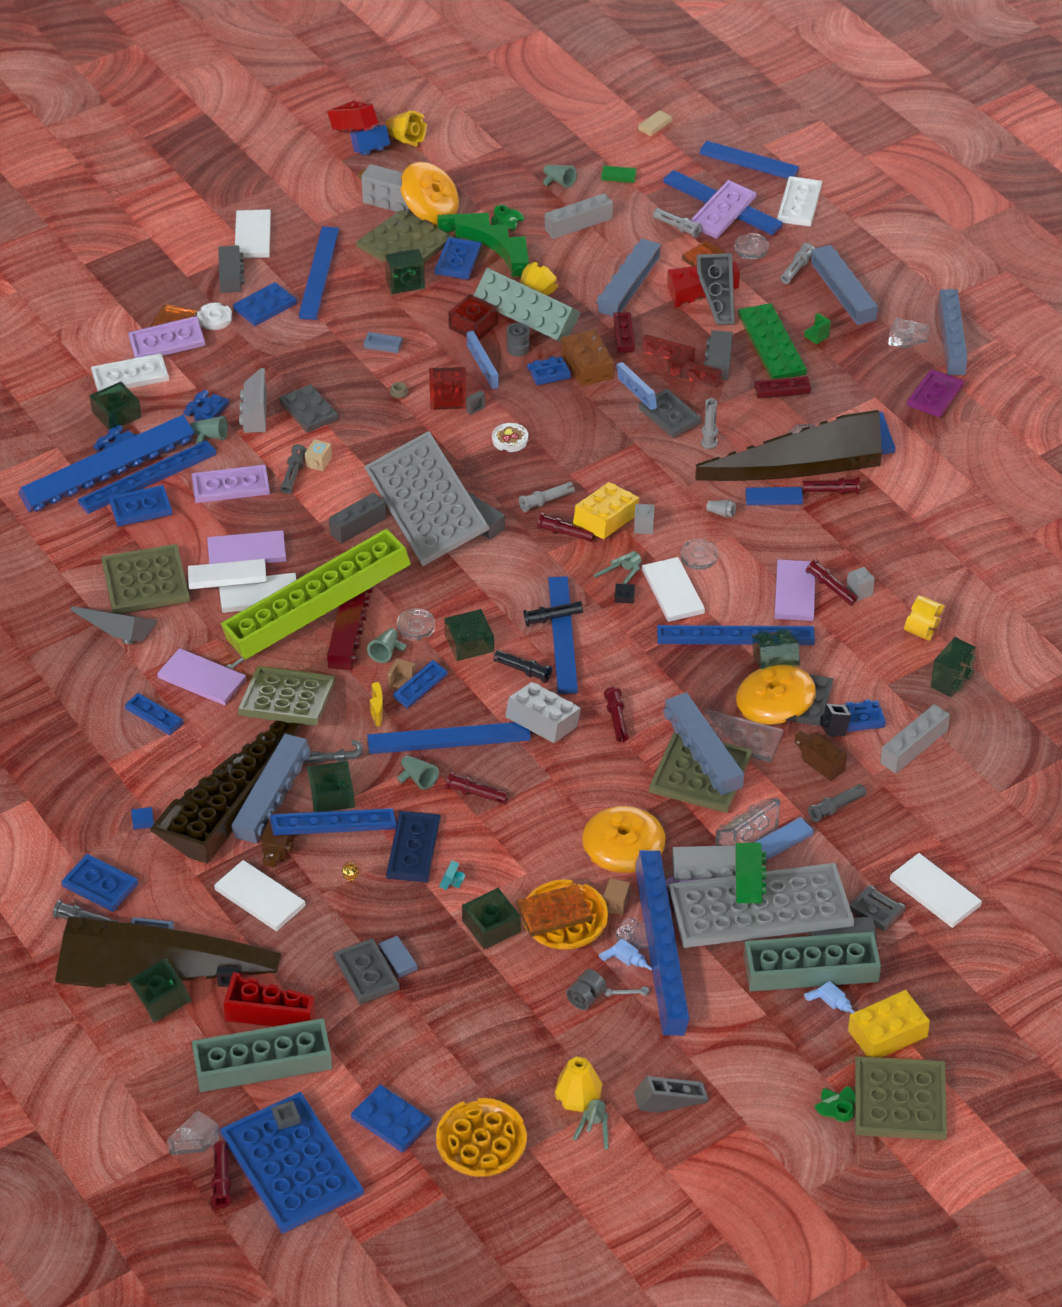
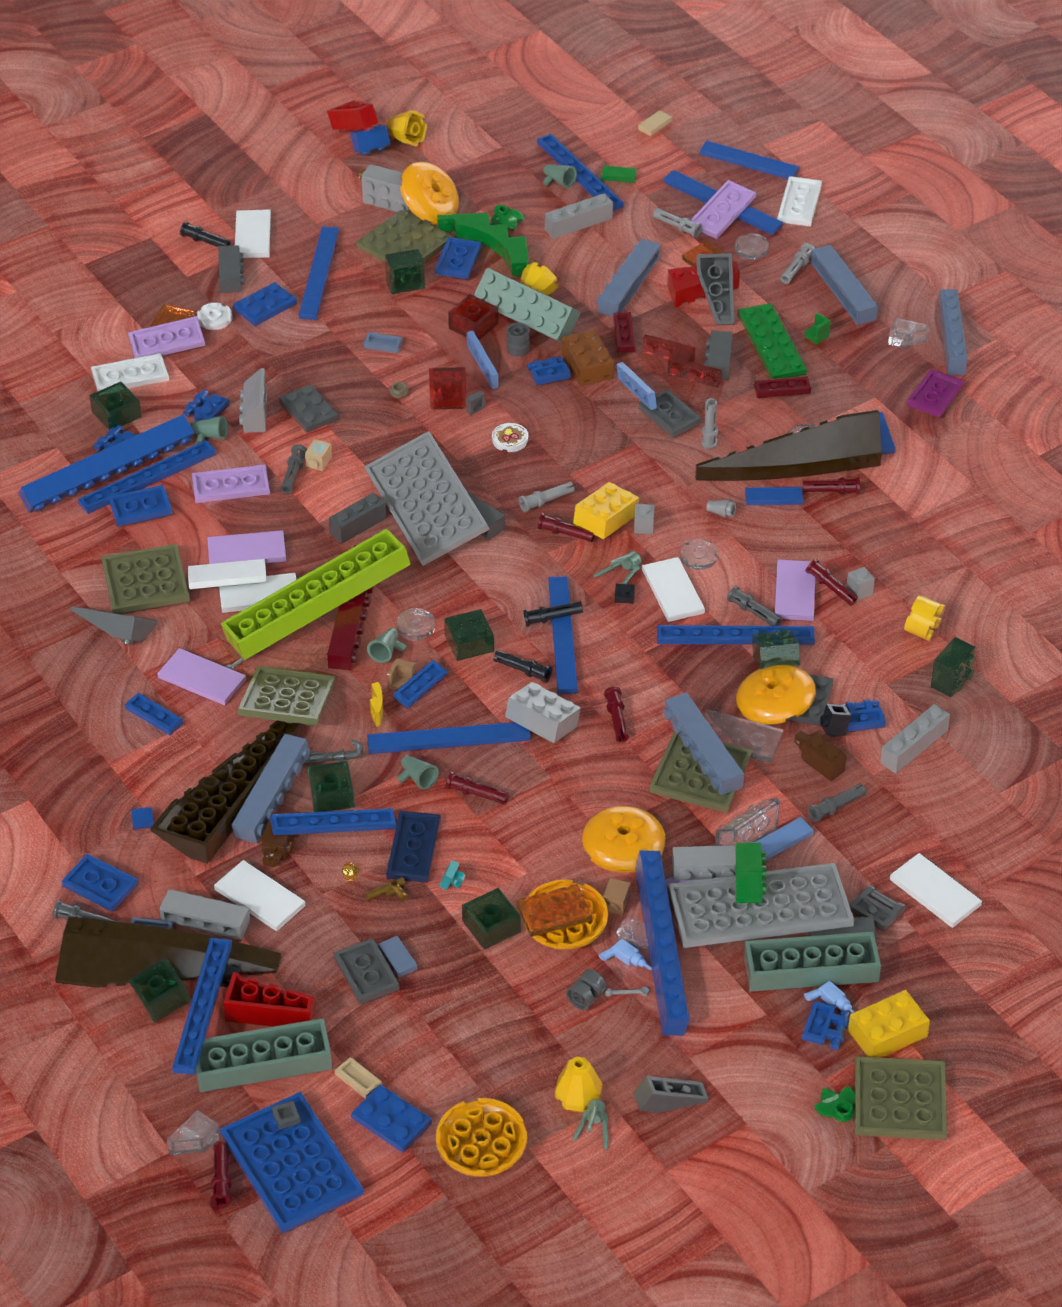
none -> light grey brick [159,889,250,940]
none -> blue tile [172,938,232,1075]
none -> black pin [180,221,231,247]
none -> tan tile [335,1057,382,1099]
none -> pearl gold hose [364,877,408,902]
none -> blue tile [537,134,624,211]
none -> dark grey pin [727,586,782,626]
none -> blue plate [802,1001,850,1050]

